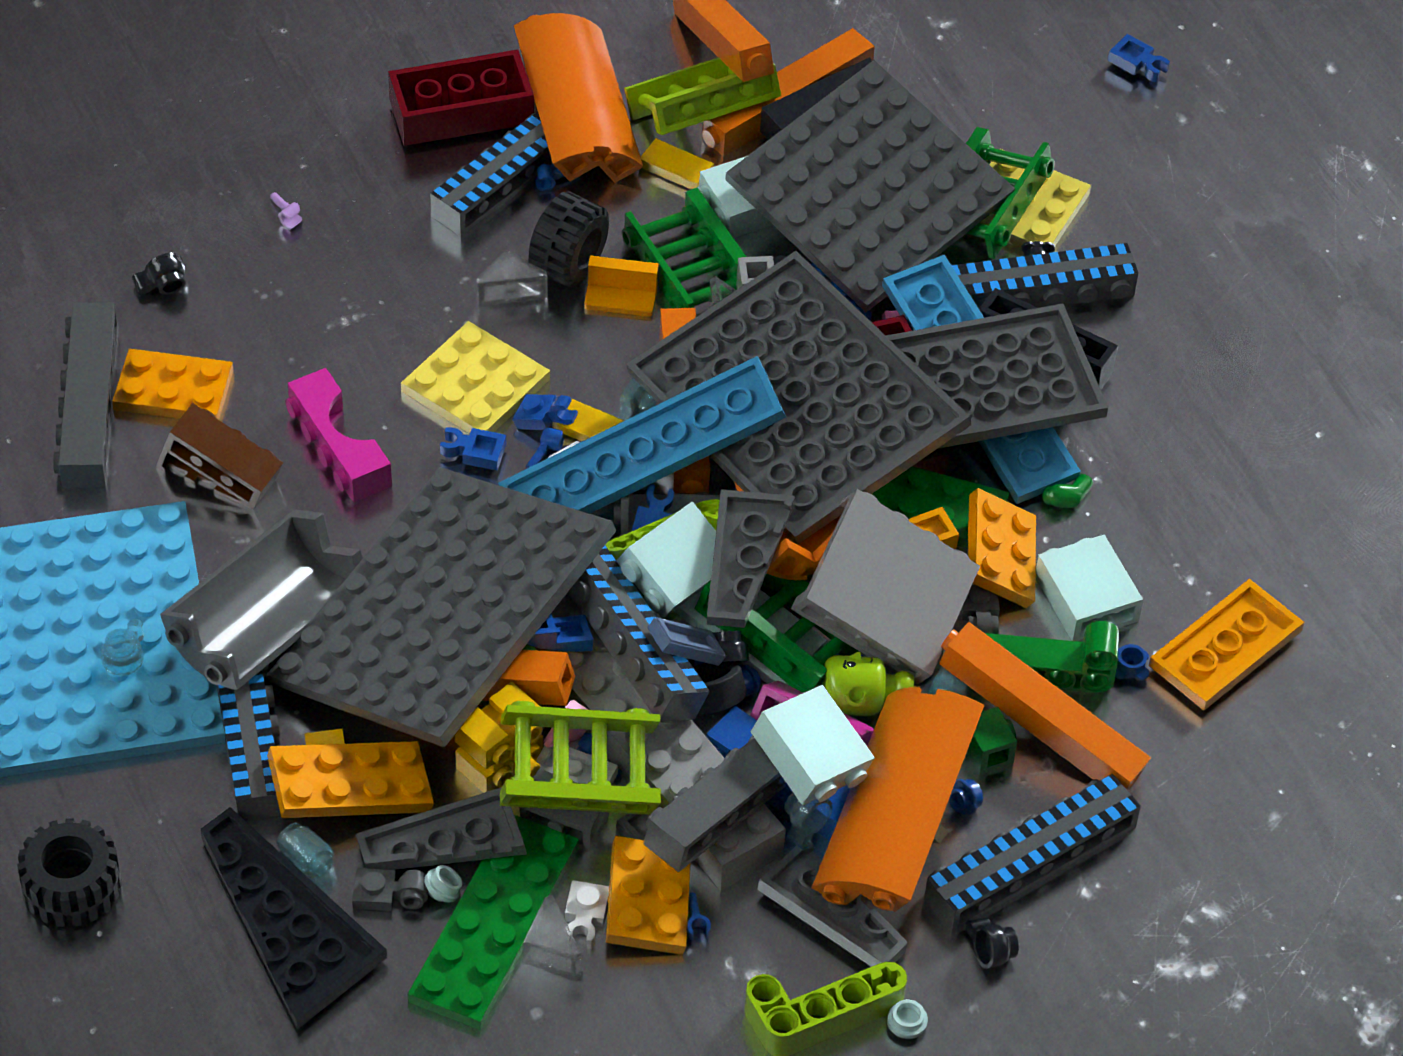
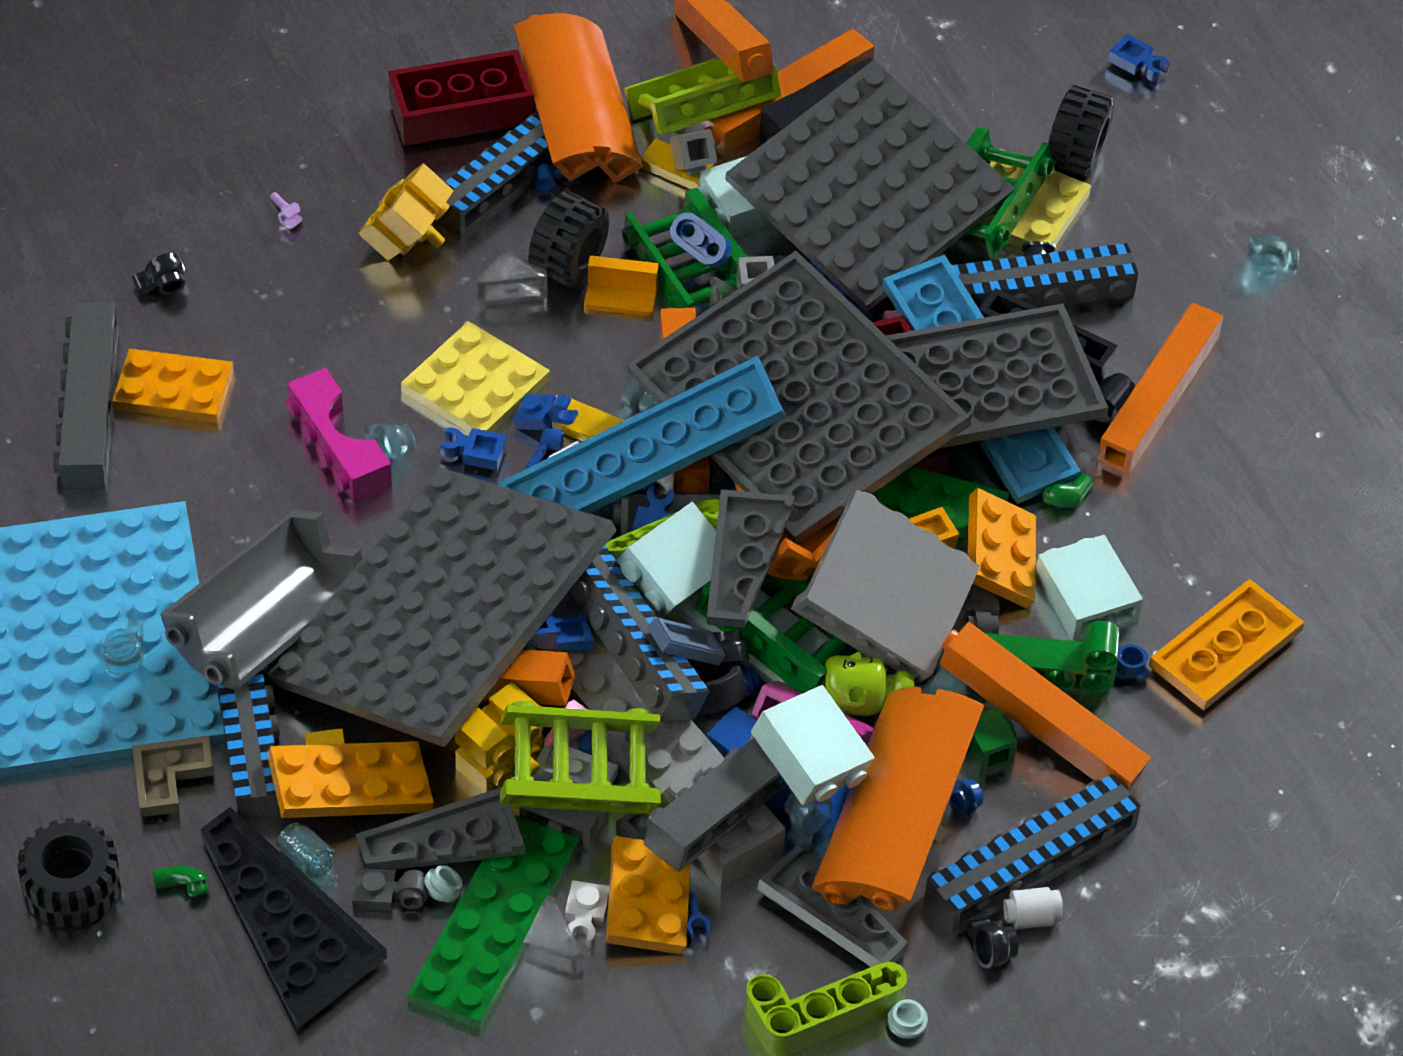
reddish brown wedge [155,403,284,509] -> none
none -> dark tan plate [132,736,214,817]
none -> green arm [152,865,208,897]
none -> yellow brick [358,163,454,261]
none -> clear light blue piece [364,422,415,463]
none -> light grey brick [669,130,717,175]
none -> plate [670,212,731,268]
none -> white brick [1003,887,1063,930]
none -> black tyre [1048,84,1114,177]
none -> black brick [1095,373,1135,424]
none -> orange brick [1097,302,1224,475]
none -> clear light blue piece [1248,234,1299,275]

